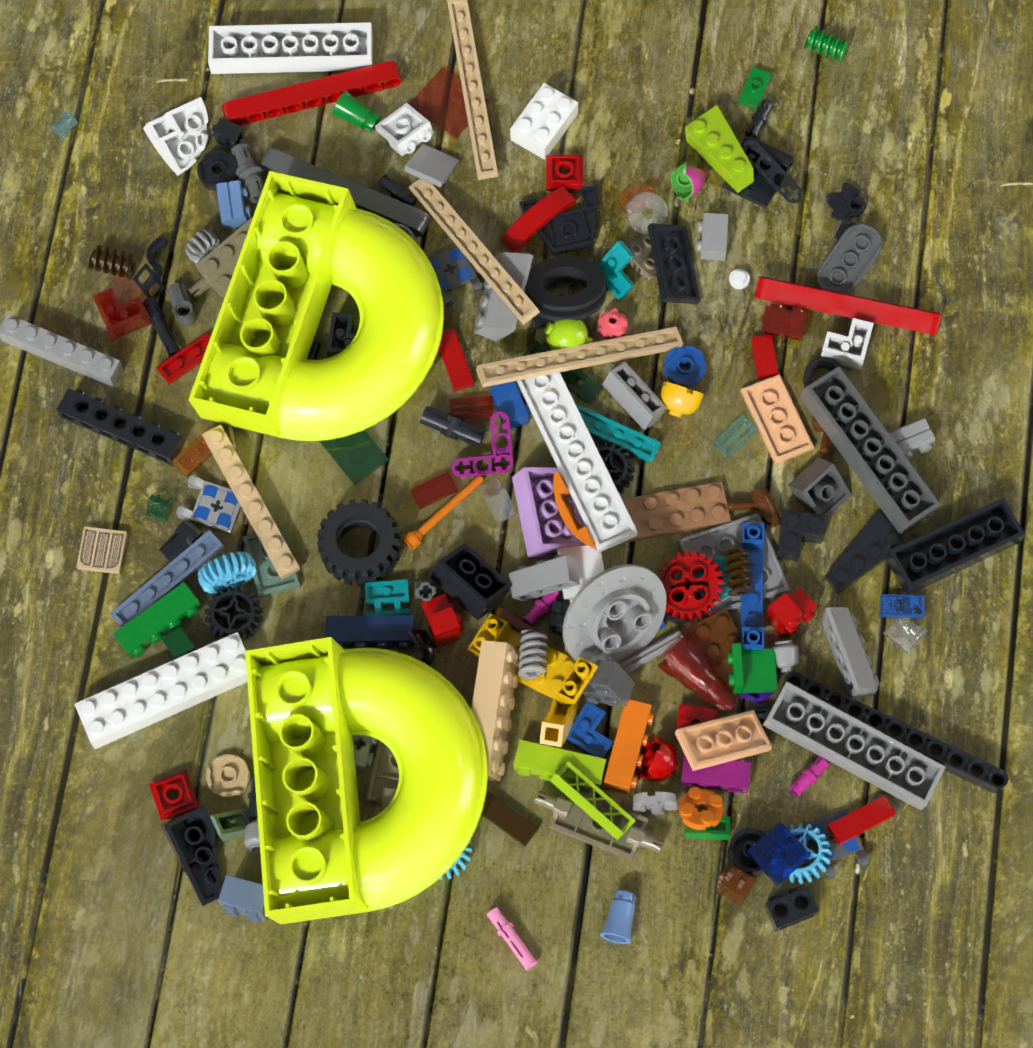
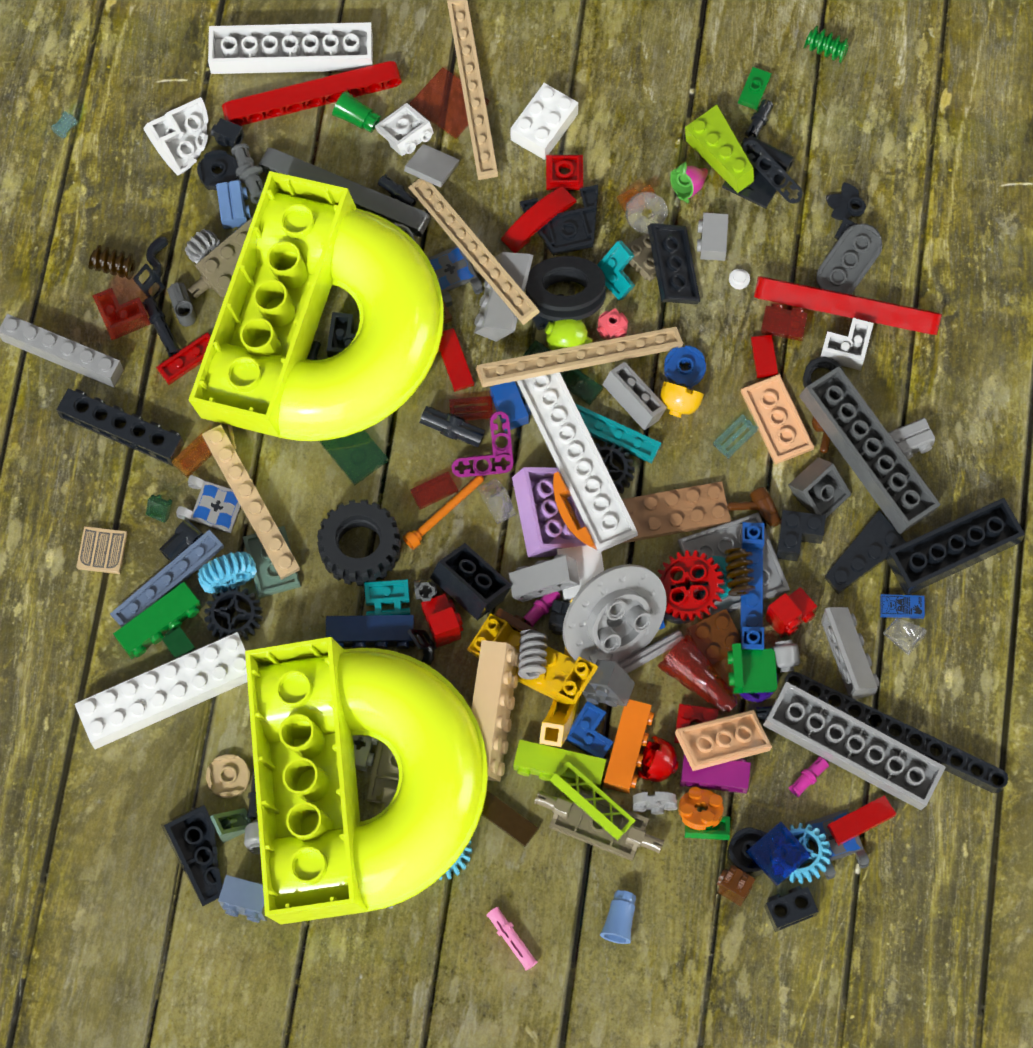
red piece [149,770,199,821] -> none

